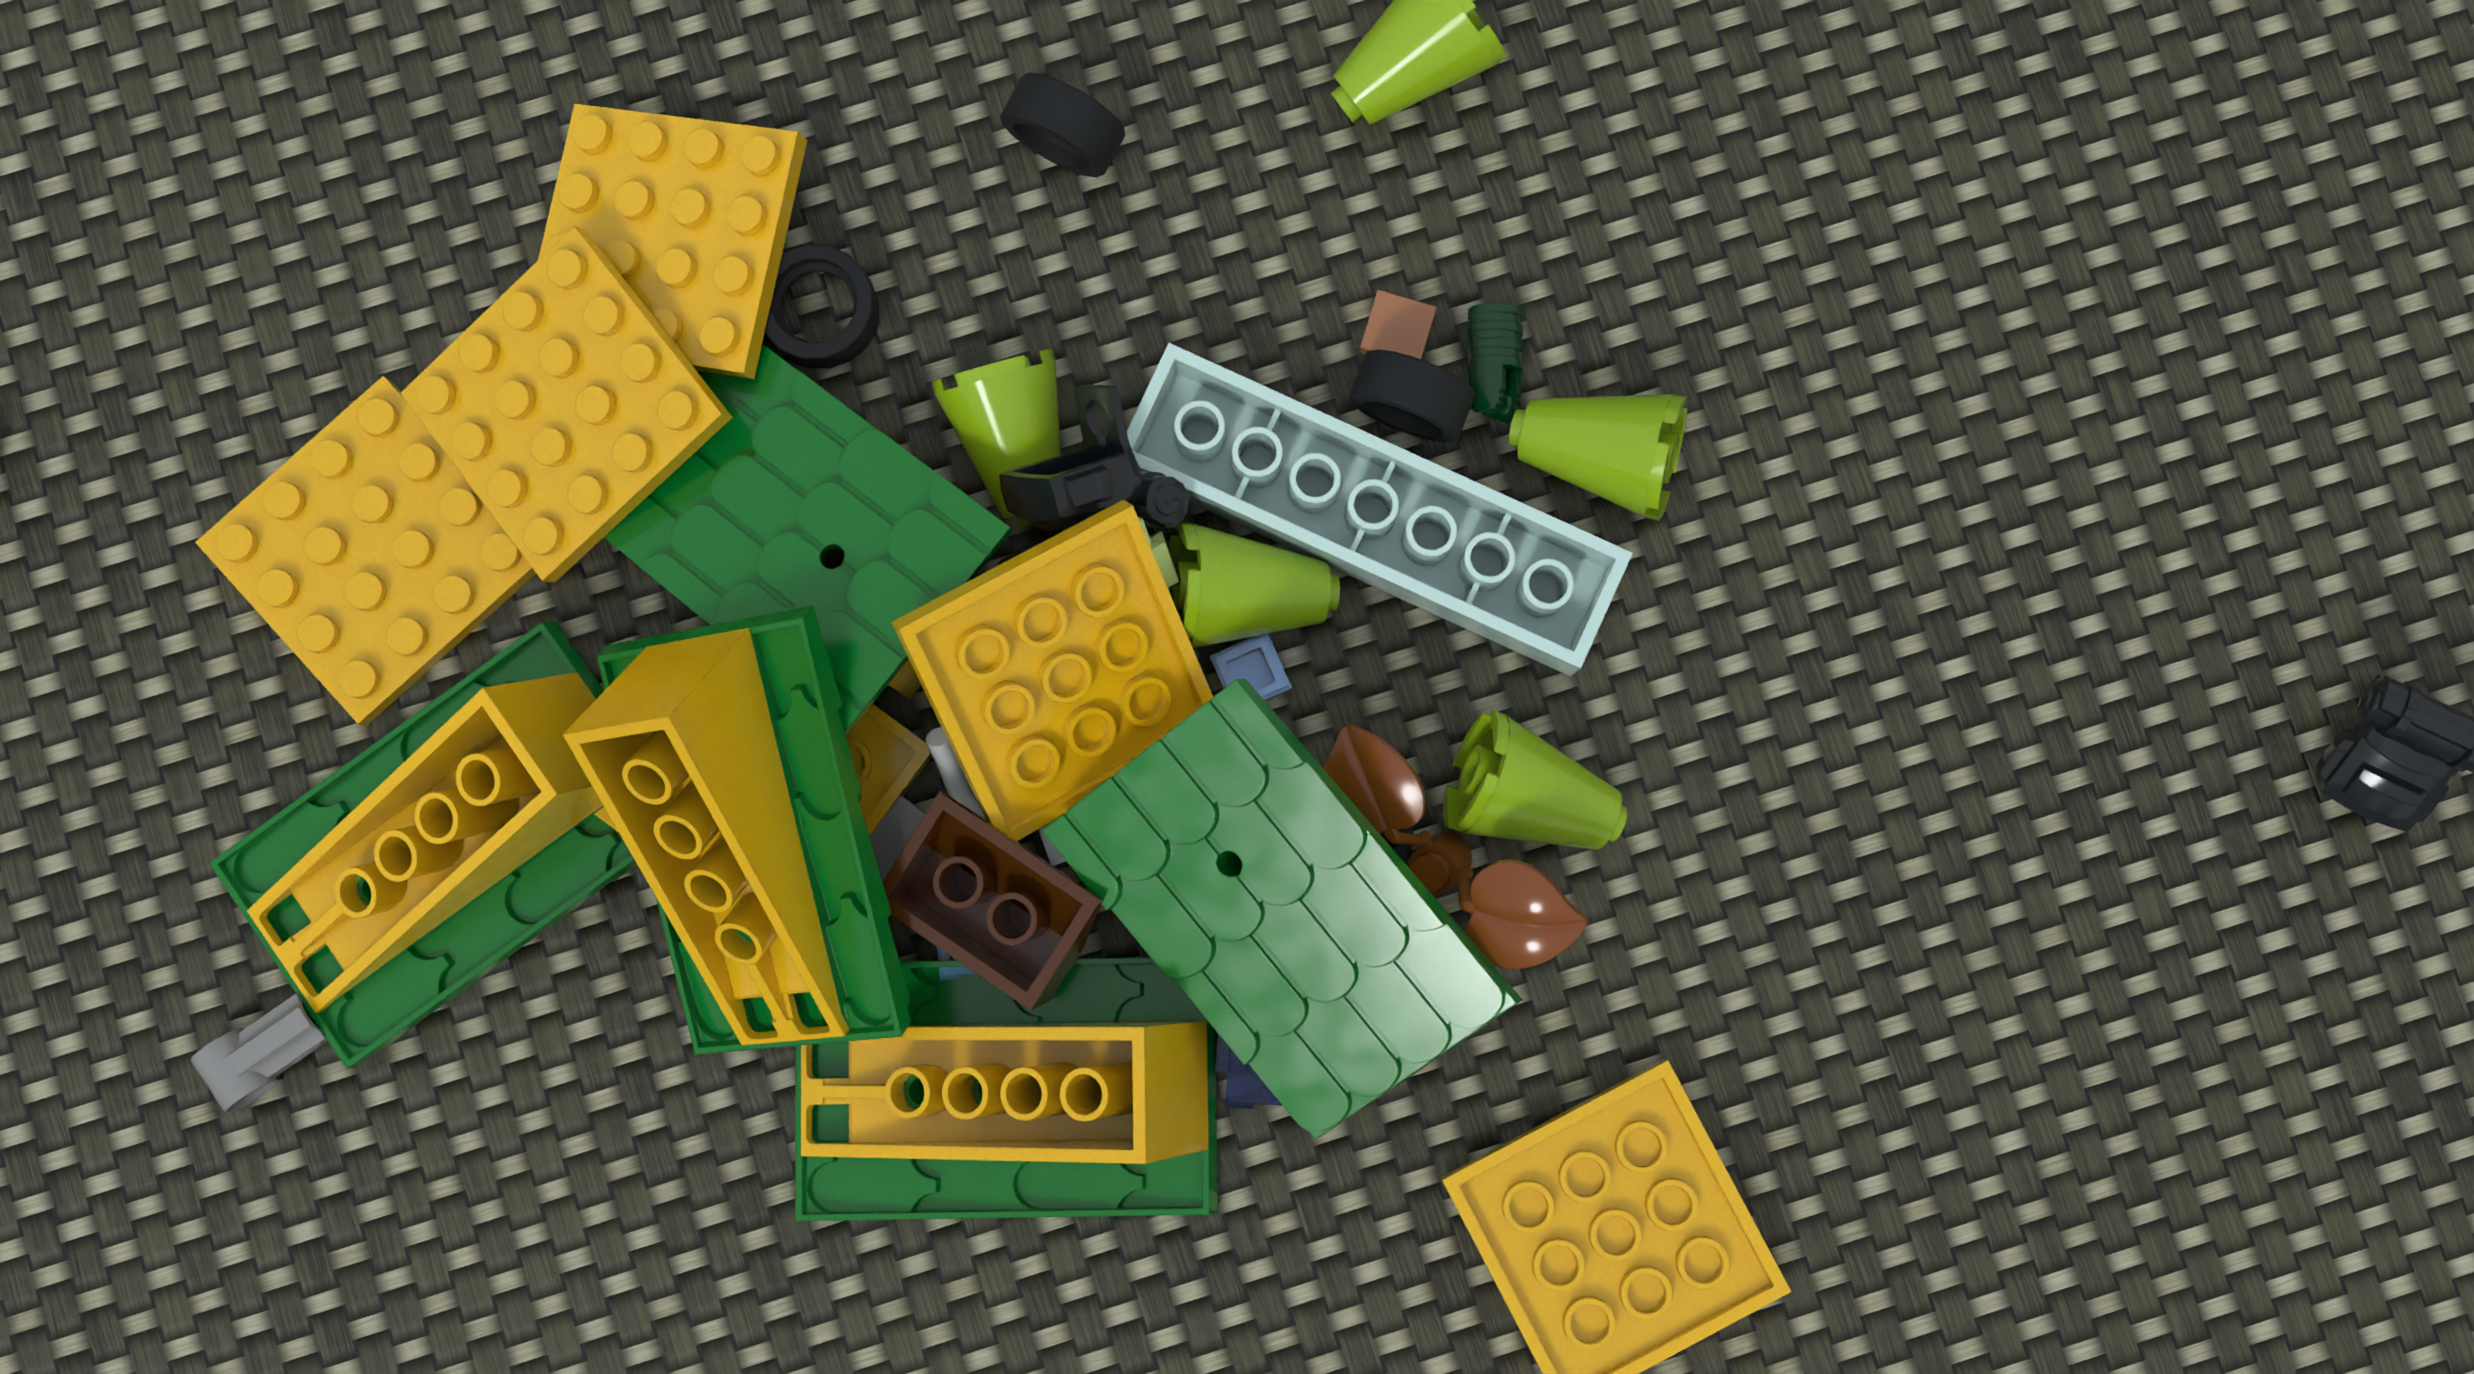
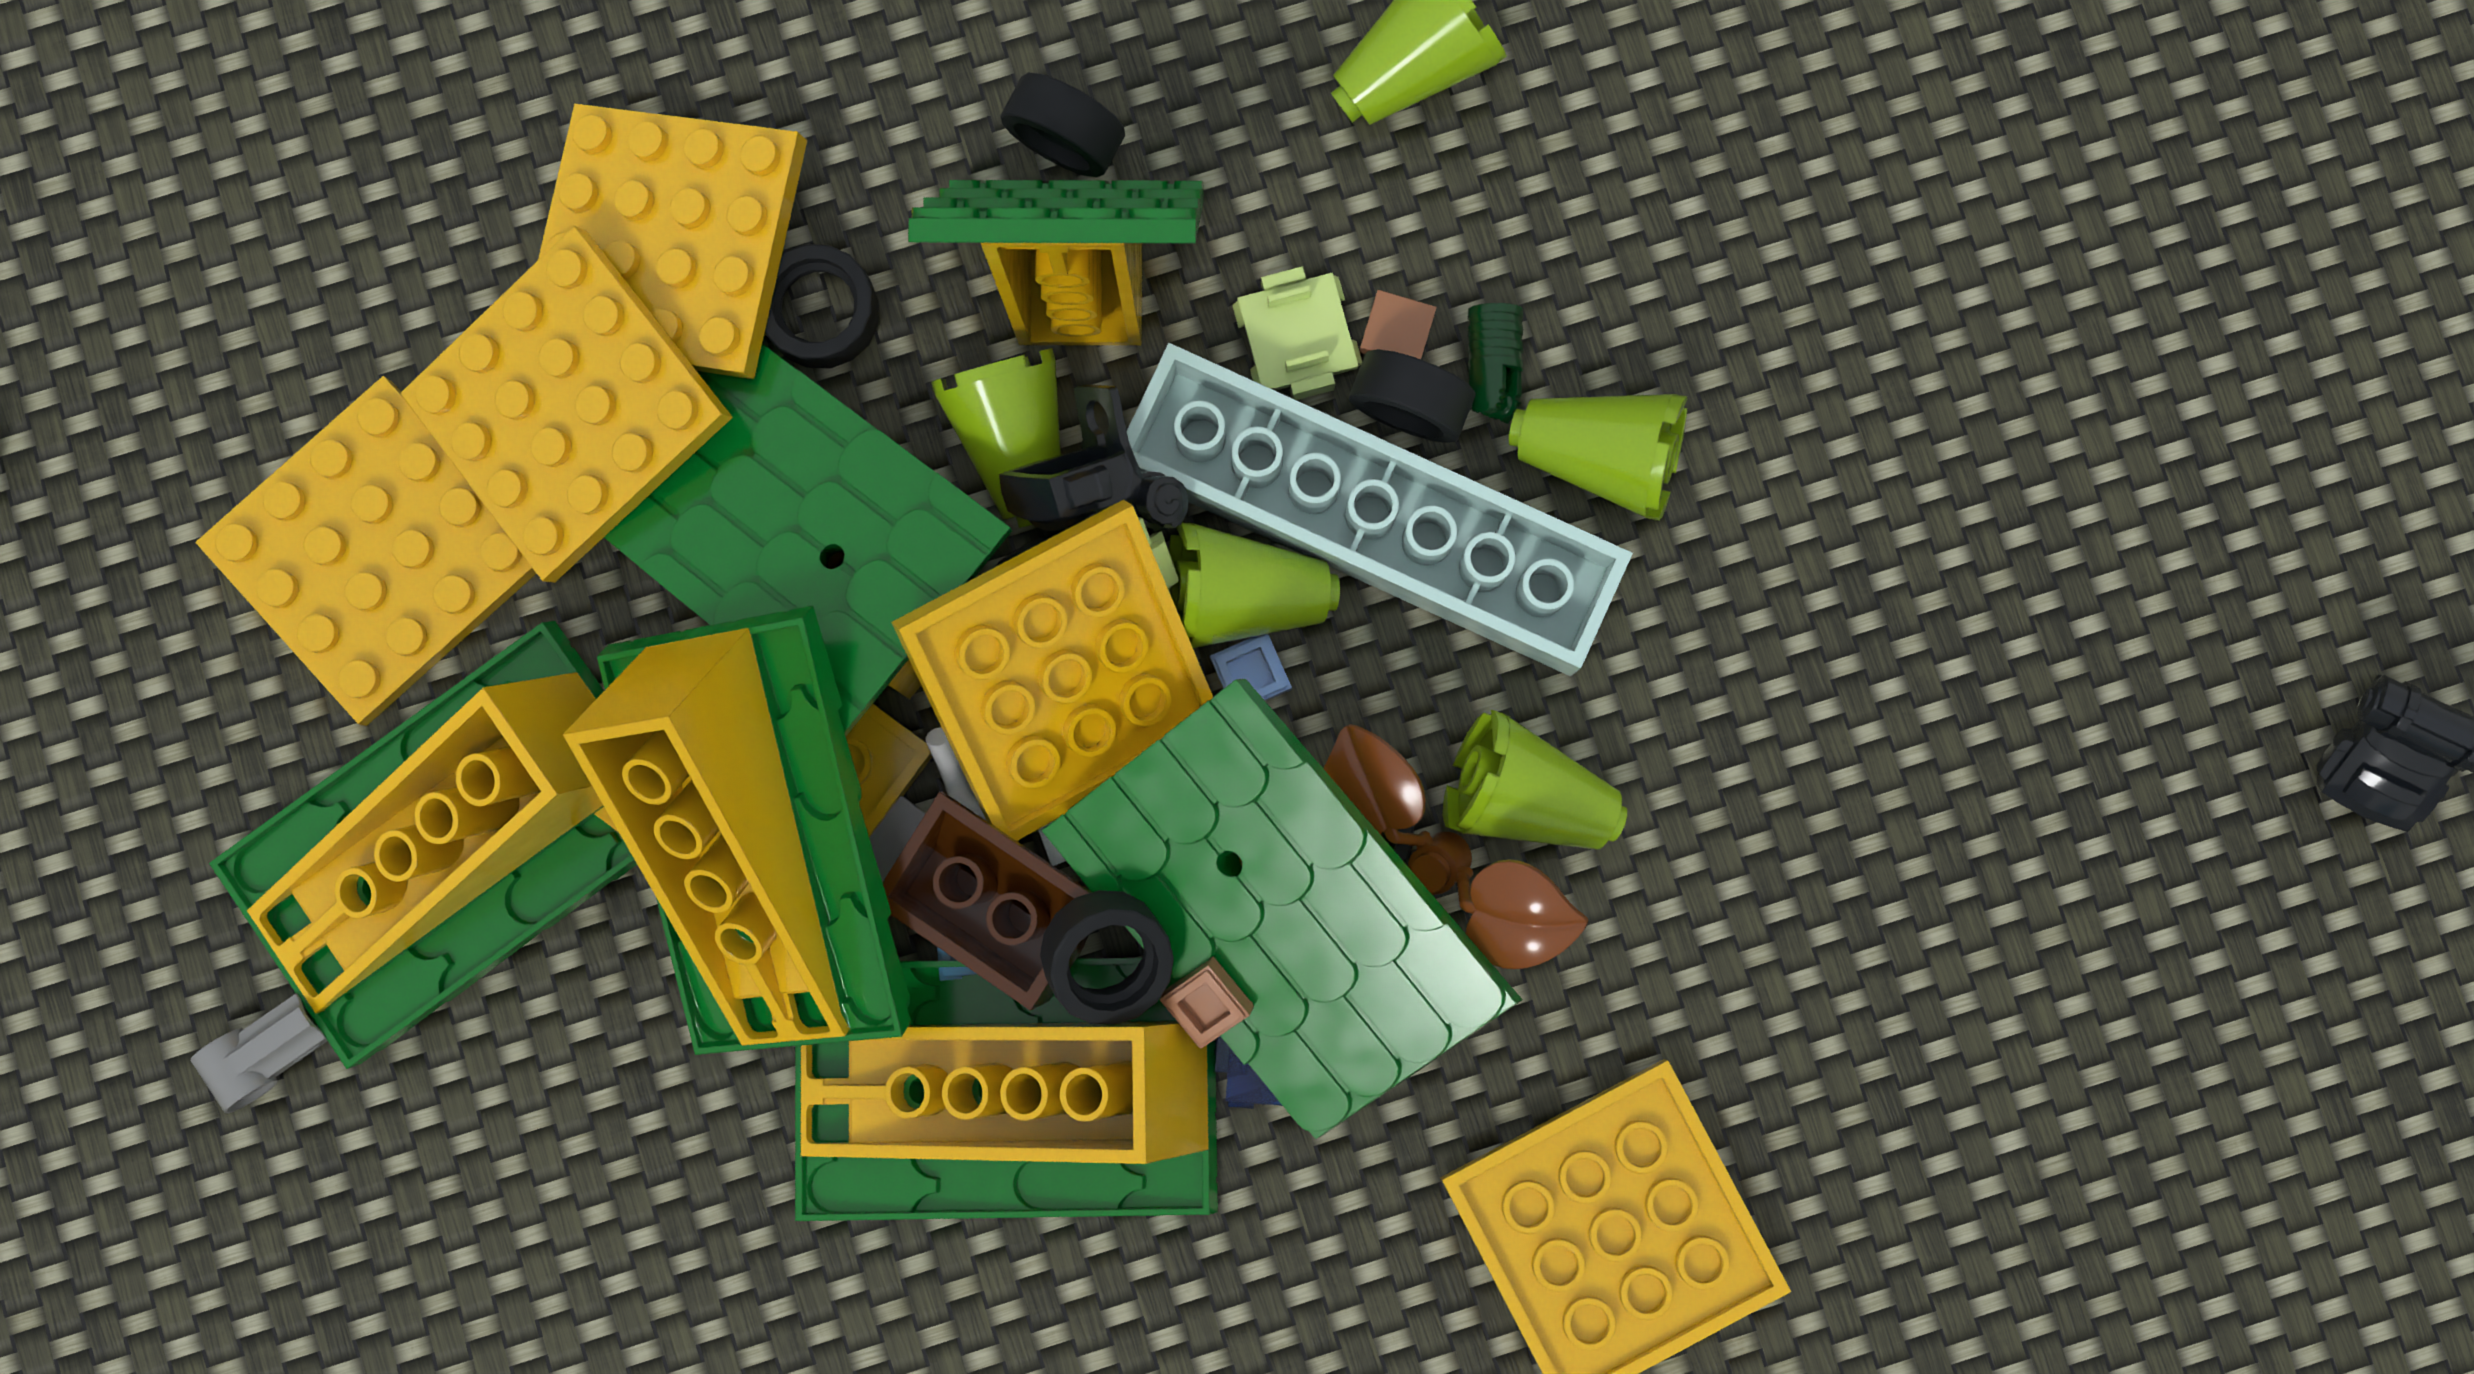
none -> piece [908,180,1204,345]
none -> black tyre [1040,890,1174,1025]
none -> nougat tile [1159,956,1254,1049]
none -> yellowish green piece [1232,266,1362,400]

